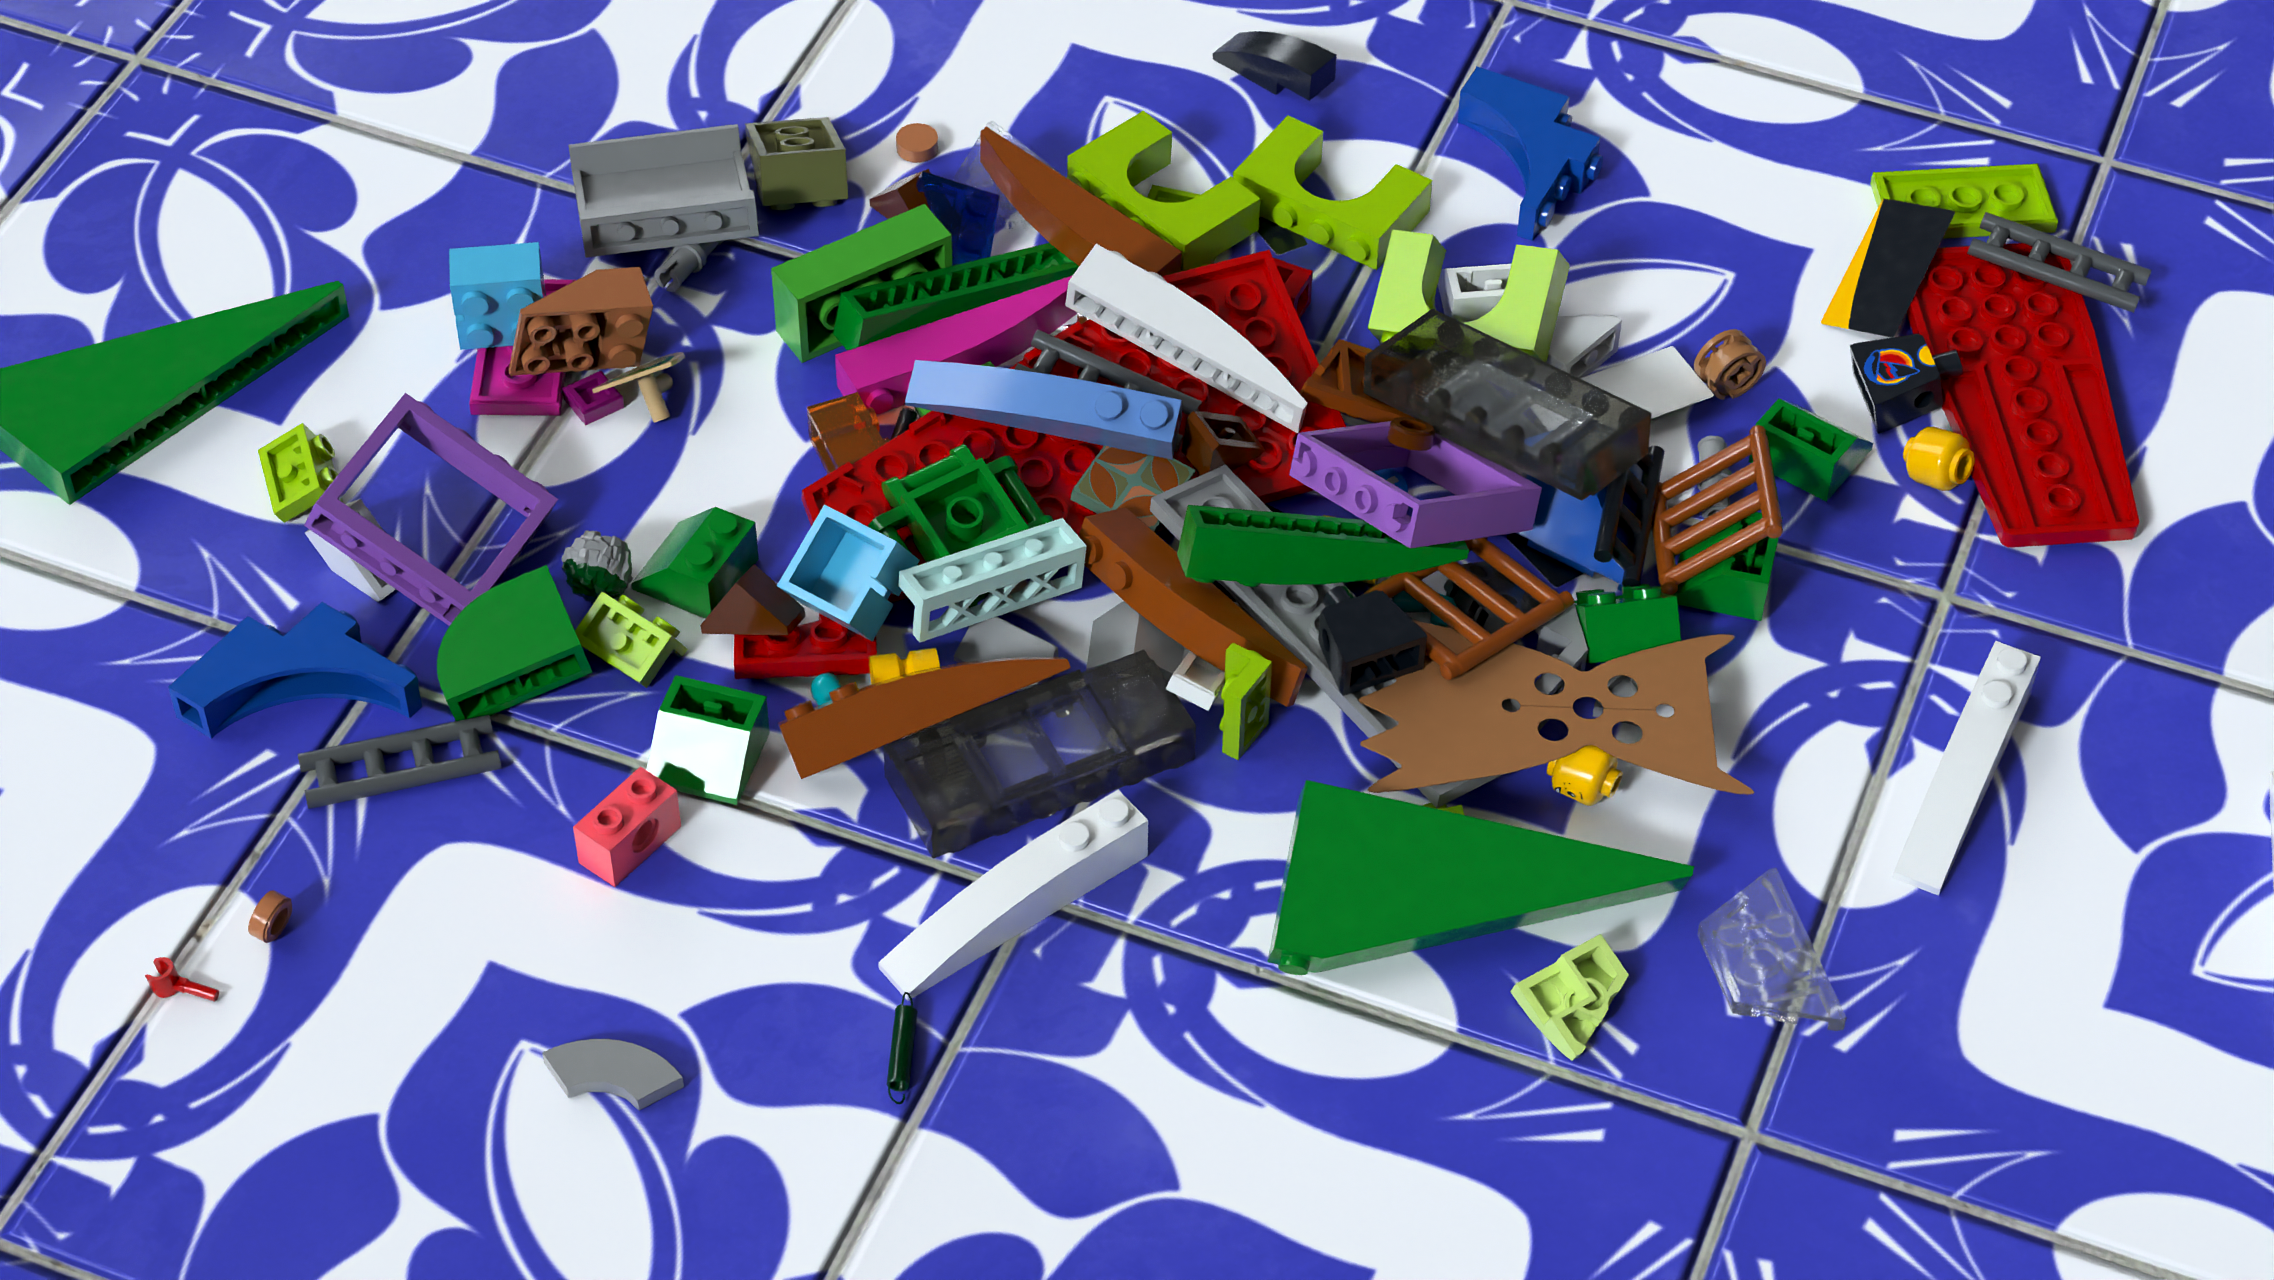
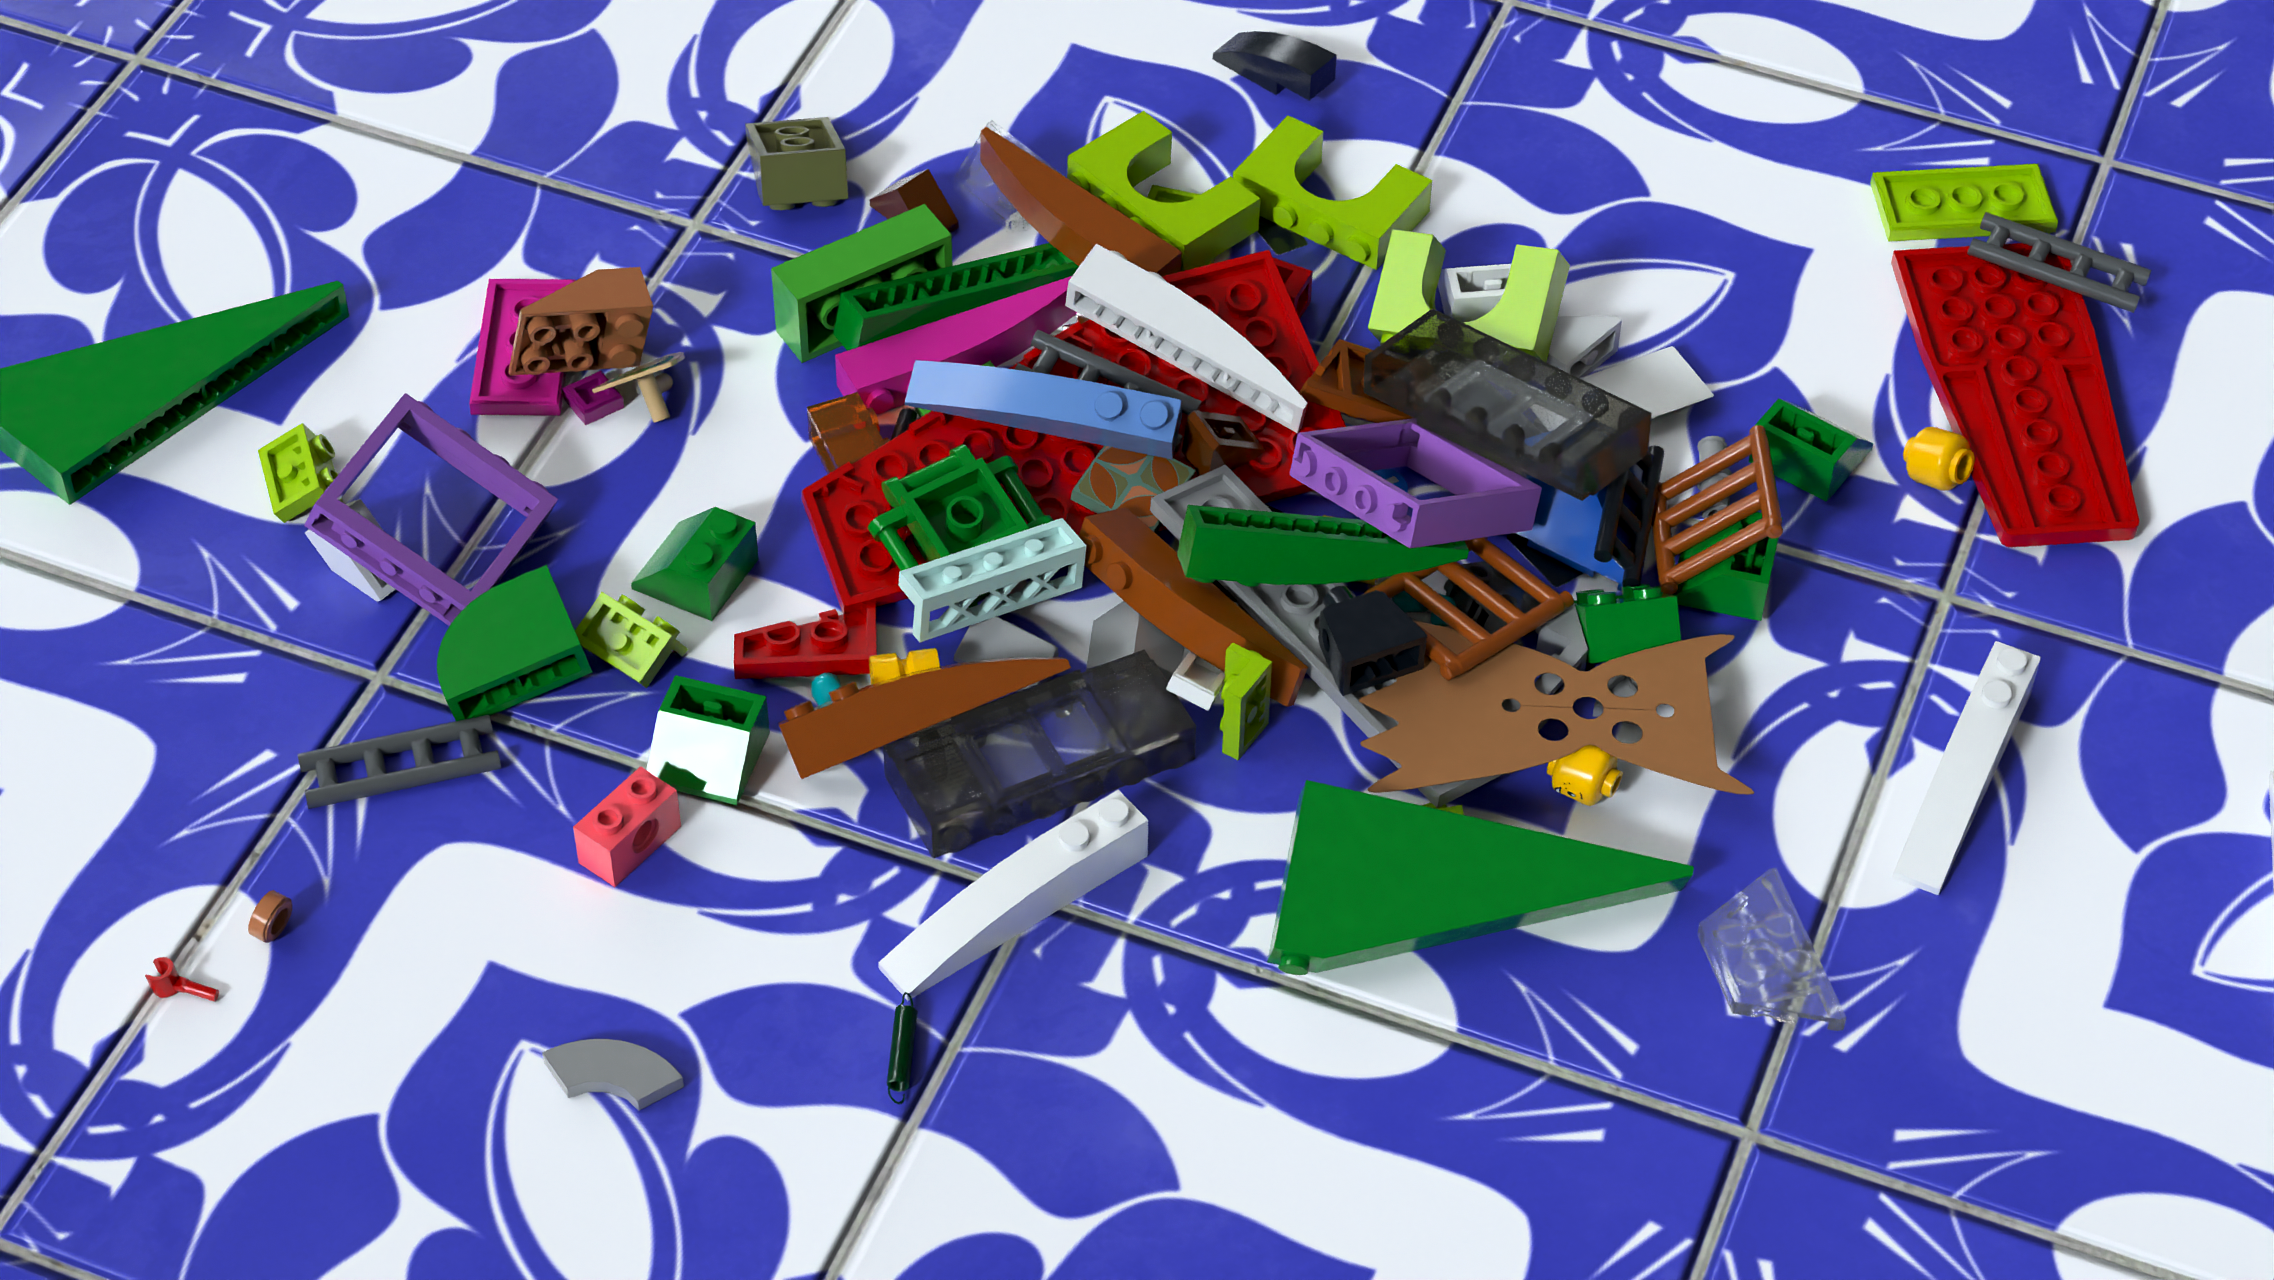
blue arch [168,602,422,739] -> none
medium azure piece [449,242,546,350] -> none
piece [561,530,633,605] -> none
light grey panel [568,124,759,258] -> none
light grey pin [655,240,724,292] -> none
reddish brown slope [700,564,806,635] -> none
medium azure piece [777,504,920,641] -> none
nougat tile [896,123,938,163] -> none
clear blue wing [916,171,1000,266] -> none
reddish brown tile [1387,417,1435,451] -> none
blue arch [1457,66,1603,241] -> none
yellowish green slope [1510,934,1629,1061] -> none
medium nougat wheel [1694,329,1766,400] -> none
black sticker [1821,199,1955,338] -> none
black torso [1850,334,1963,434] -> none

